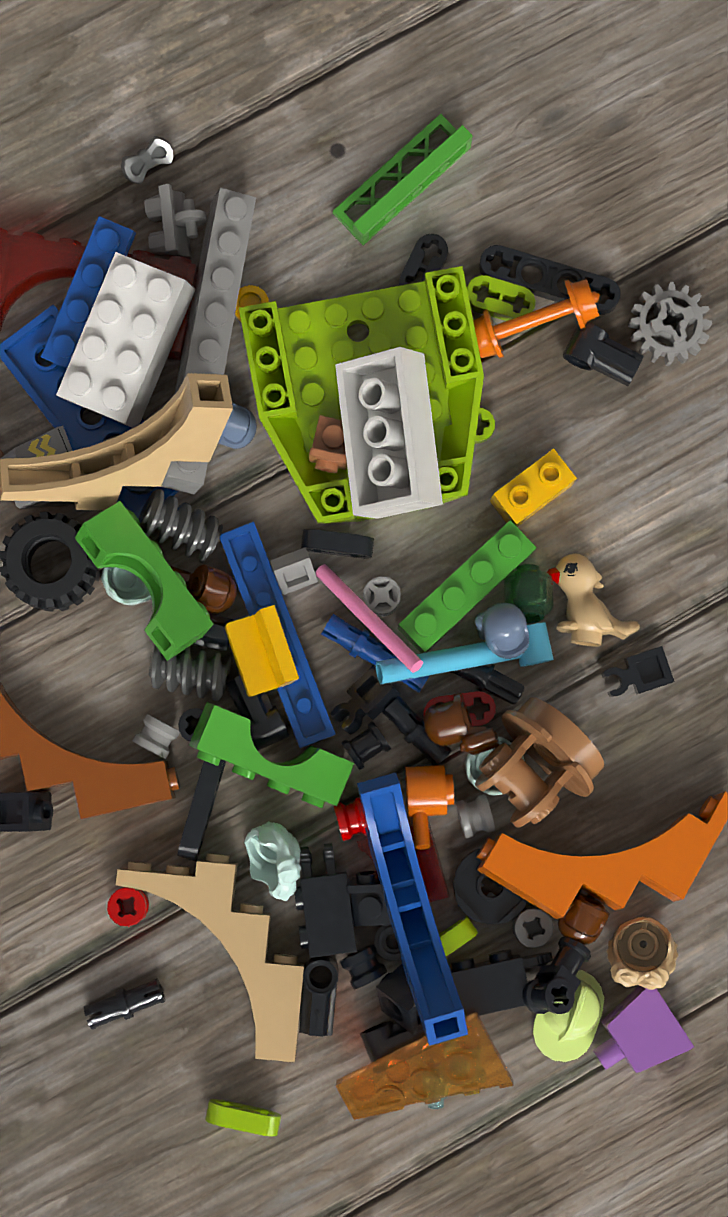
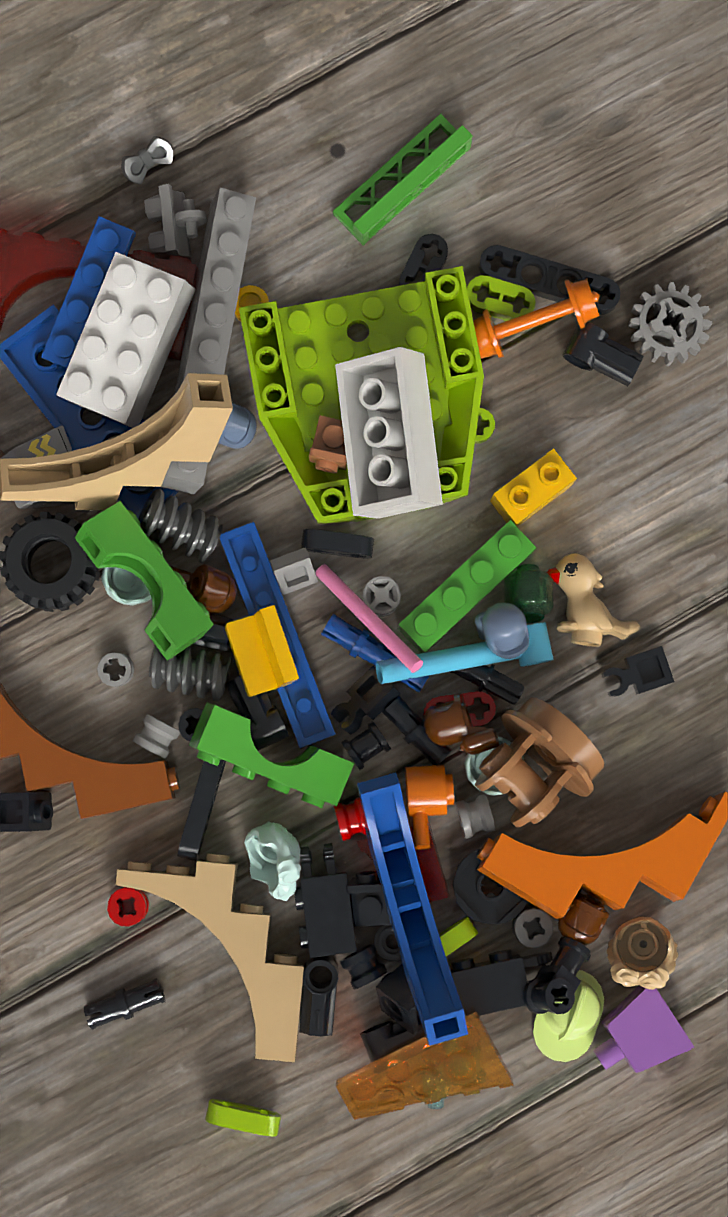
none -> light grey bush [97,652,134,687]

